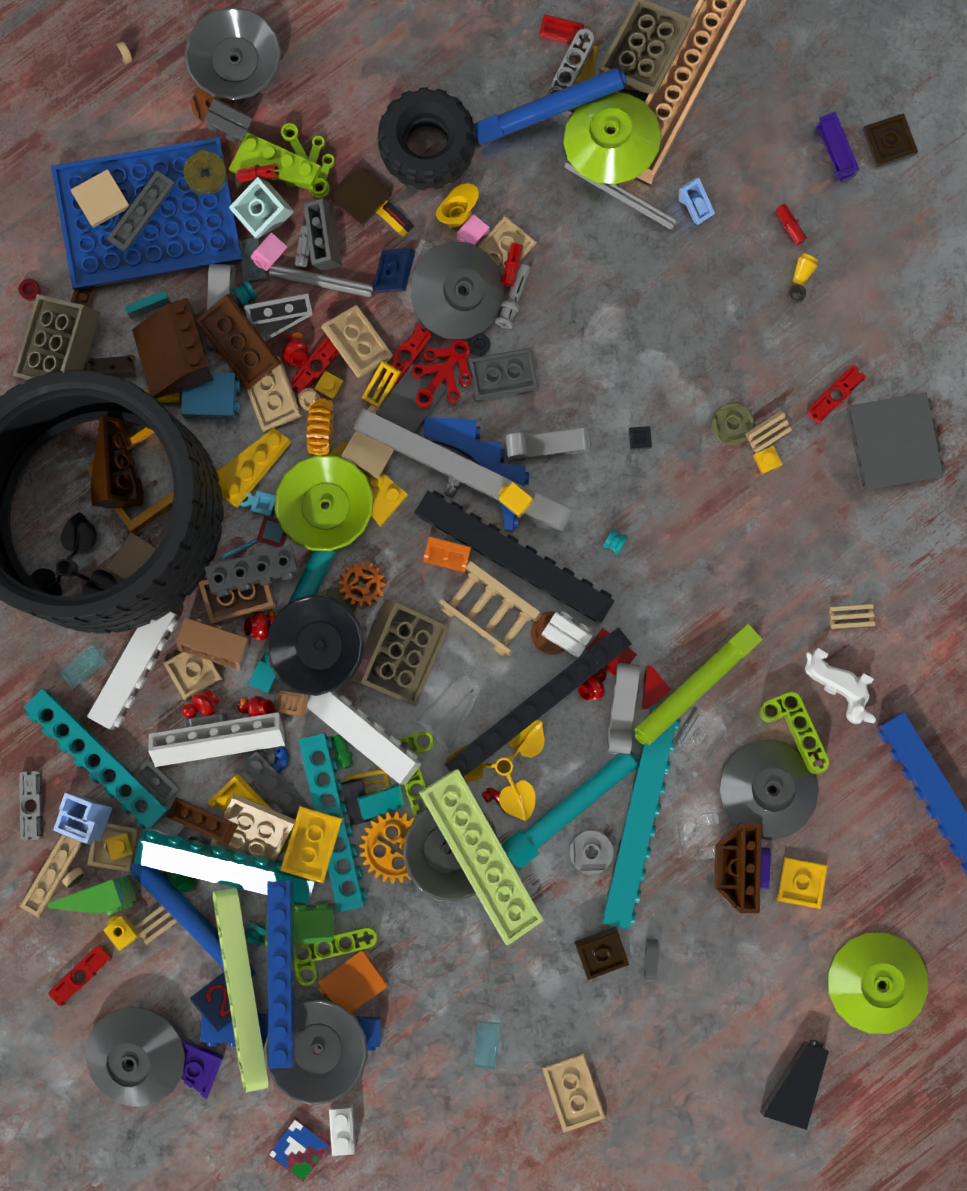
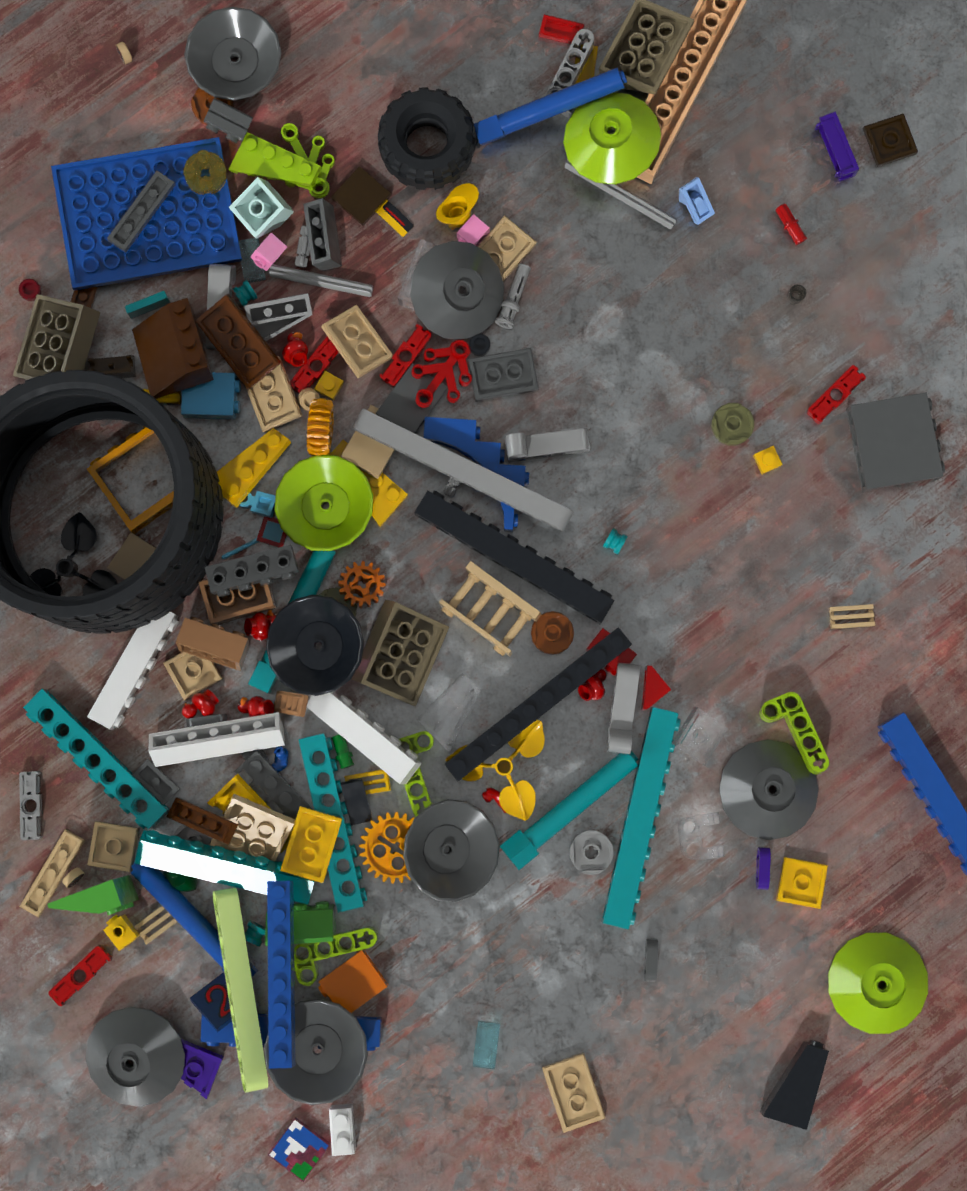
light blue plate [53,793,112,845] -> none
clear light blue tile [59,645,108,690] -> none
tan tile [71,169,130,228] -> none
reddish brown wedge [90,415,143,509] -> none
yellow plate [106,833,134,861] -> none
red axle [236,164,279,182] -> none
teal tile [357,784,405,820] -> none
yellow tile [362,360,402,408] -> none
dark blue tile [373,248,416,293] -> none
yellowish green plate [419,769,543,945] -> none
orange hinge [423,537,471,573] -> none
yellow brick [498,482,534,518] -> none
red axle [501,243,523,287] -> none
white brick [541,611,593,658] -> none
dark brown tile [574,926,629,980] -> none
black tile [628,426,652,450] -> none
lime brick [635,624,763,745] -> none
reddish brown wedge [714,823,762,913] -> none
tan tile [745,411,792,453] -> none
yellow cone [792,253,818,287] -> none
white animal [805,648,876,724] -> none

